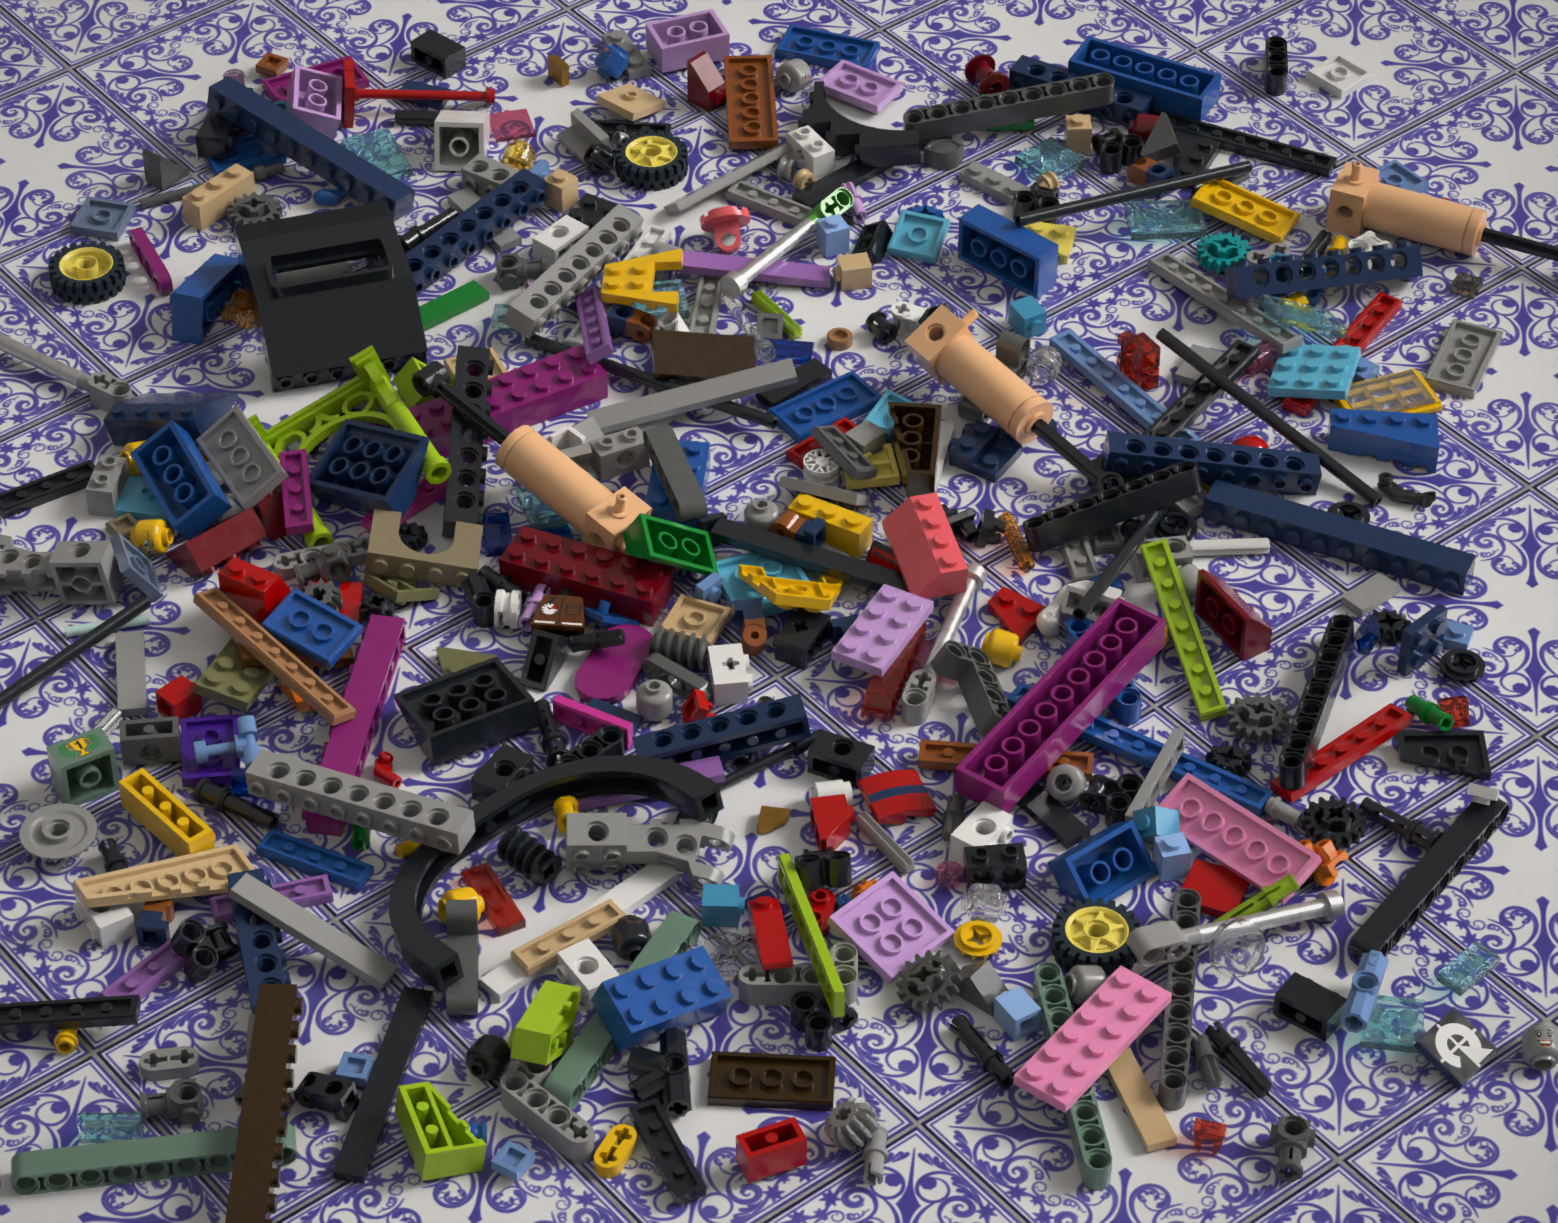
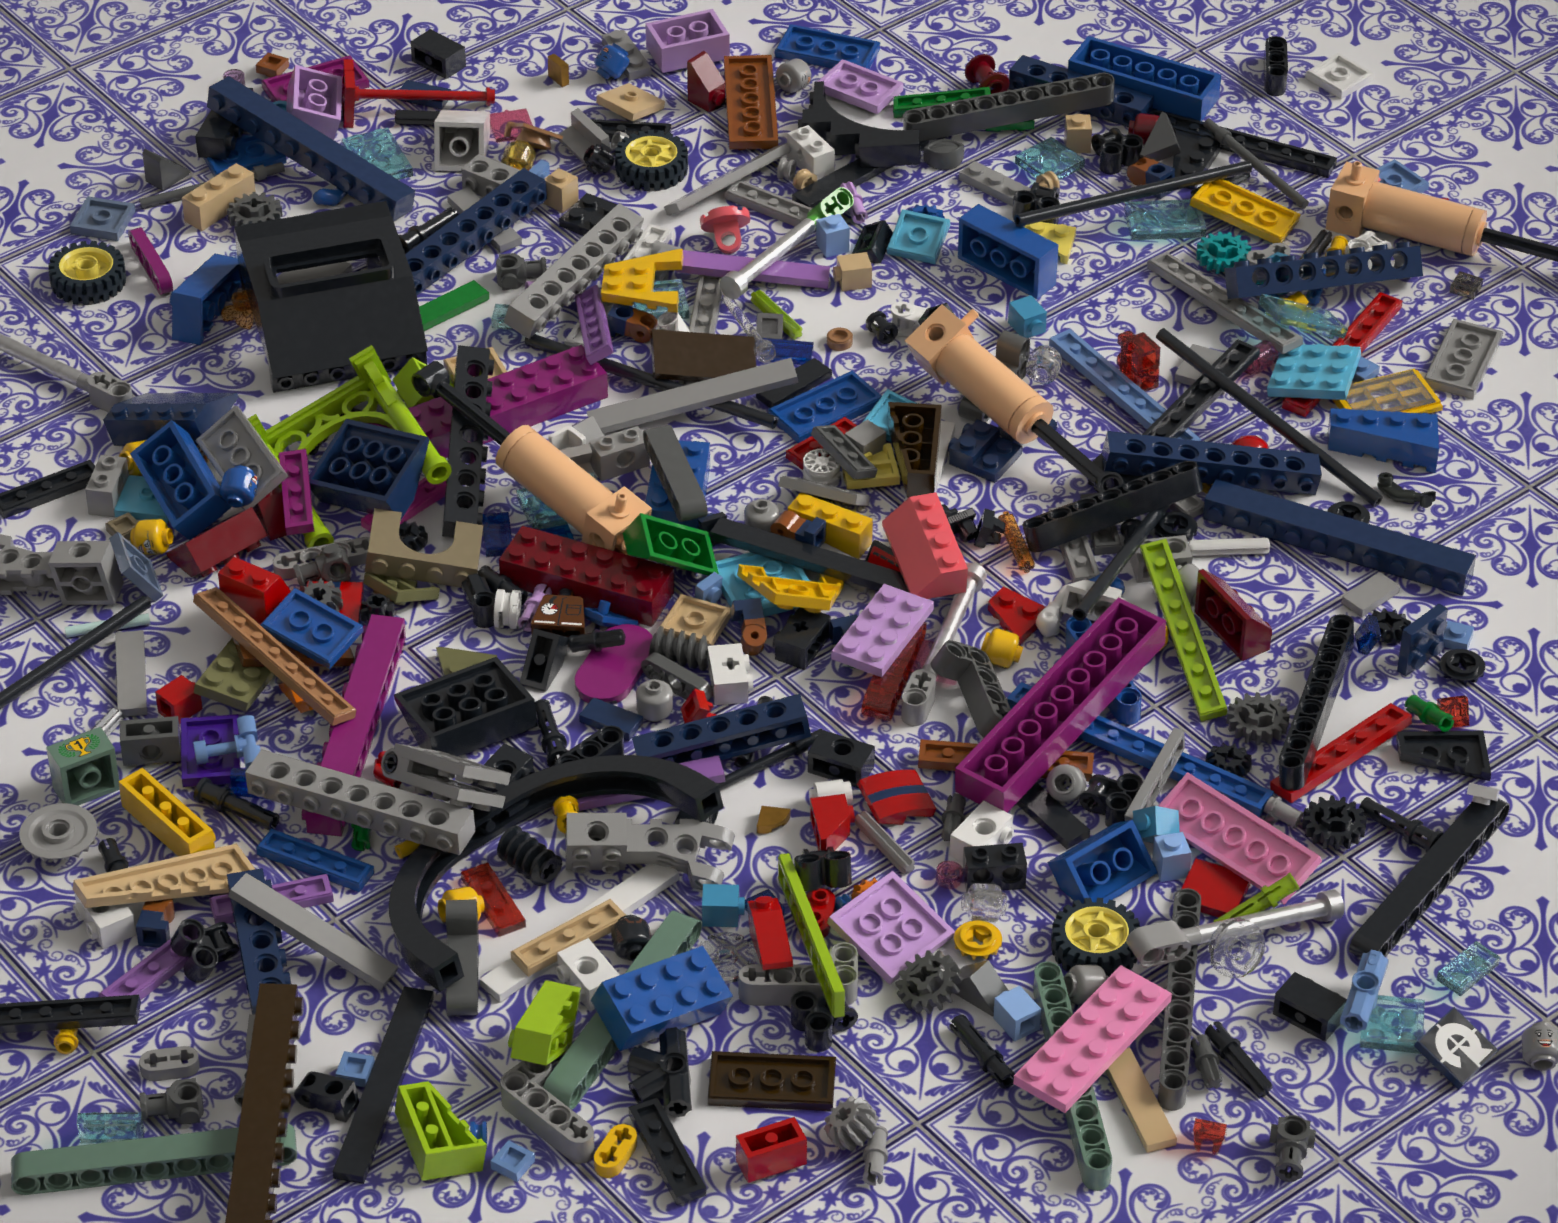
black head [465,1034,511,1081] -> none
white brick [532,215,589,267] -> none
dark pink tile [553,695,633,750] -> none
orange hips [1299,839,1349,886] -> none
none -> blue head [219,465,258,508]
none -> light grey hinge [381,743,511,811]
none -> medium nougat hat [504,122,563,150]
none -> green tile [893,87,991,118]
none -> dark grey bar [1203,118,1309,209]

